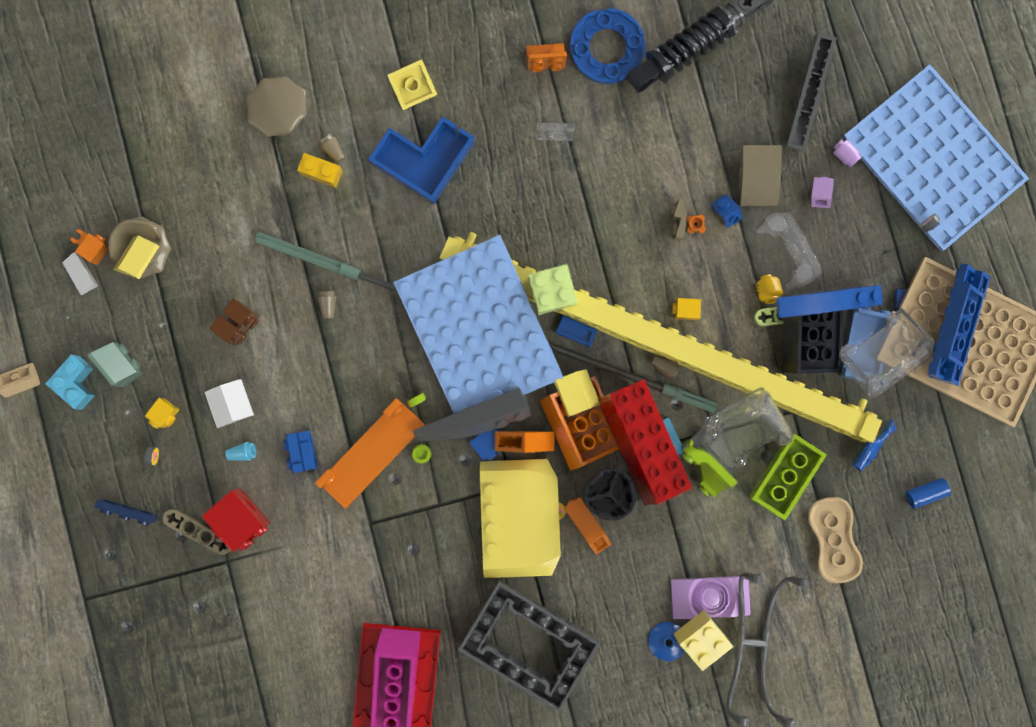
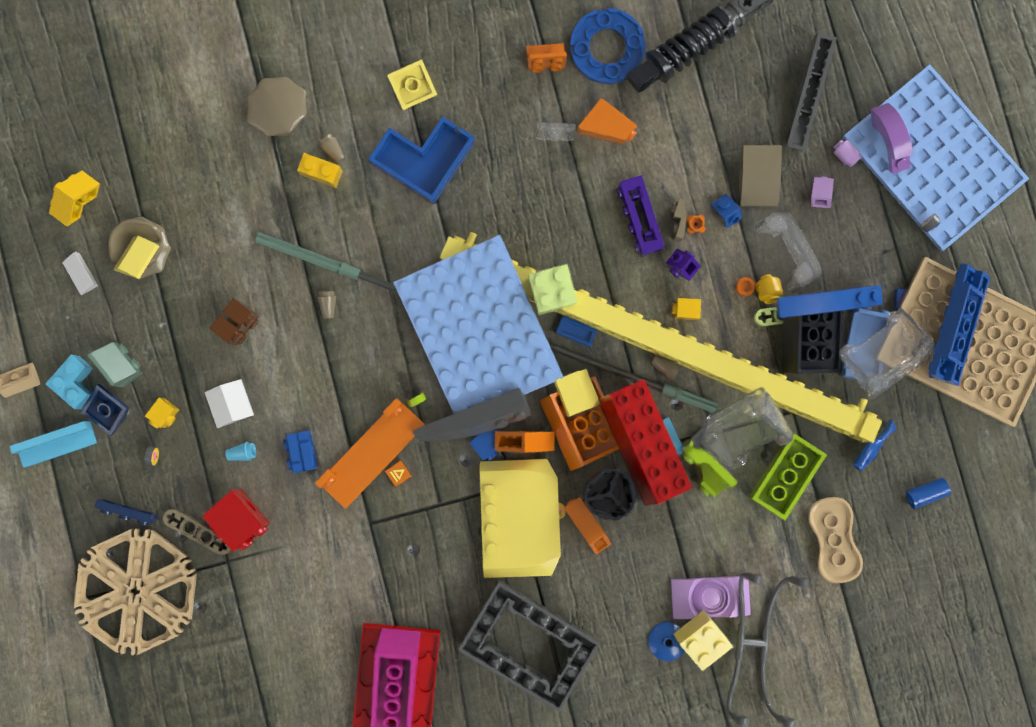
orange brick [71,229,108,265] -> none
lime tile [412,444,431,463] -> none
none -> medium azure panel [10,421,97,468]
none -> yellow brick [49,171,100,226]
none -> tan plate [74,528,197,655]
none -> dark blue slope [81,384,129,436]
none -> orange tile [385,460,412,487]
none -> orange slope [577,98,637,145]
none -> dark purple brick [617,175,665,257]
none -> dark purple brick [666,249,701,281]
none -> orange tile [735,277,755,297]
none -> medium lavender arch [871,103,913,174]

